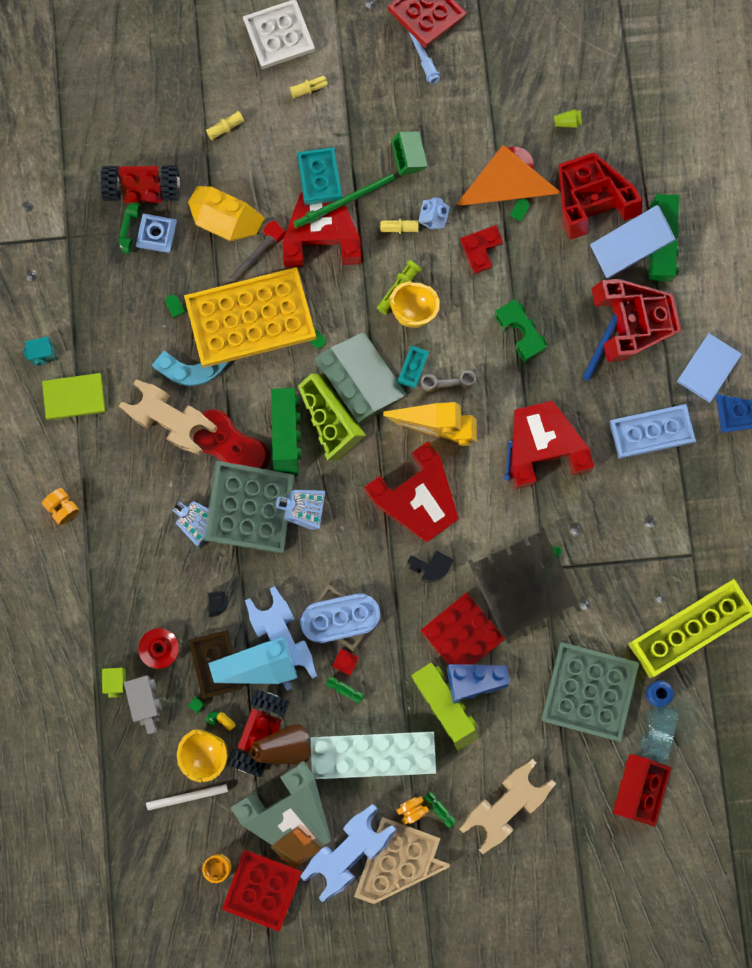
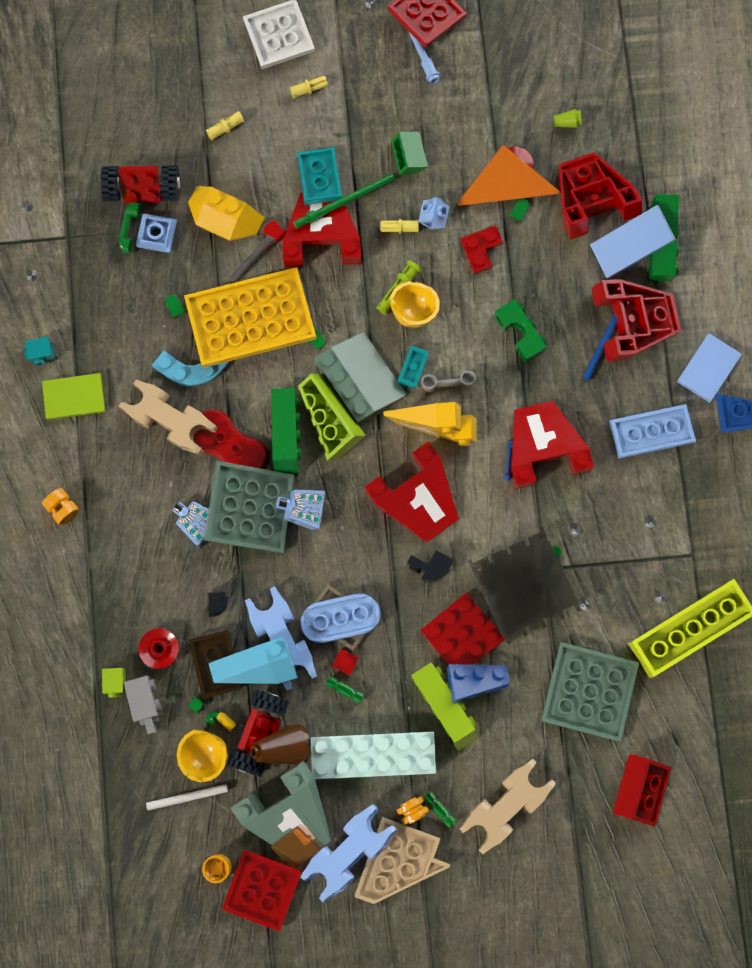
clear light blue brick [639,706,678,764] -> none
blue head [645,680,674,707] -> none

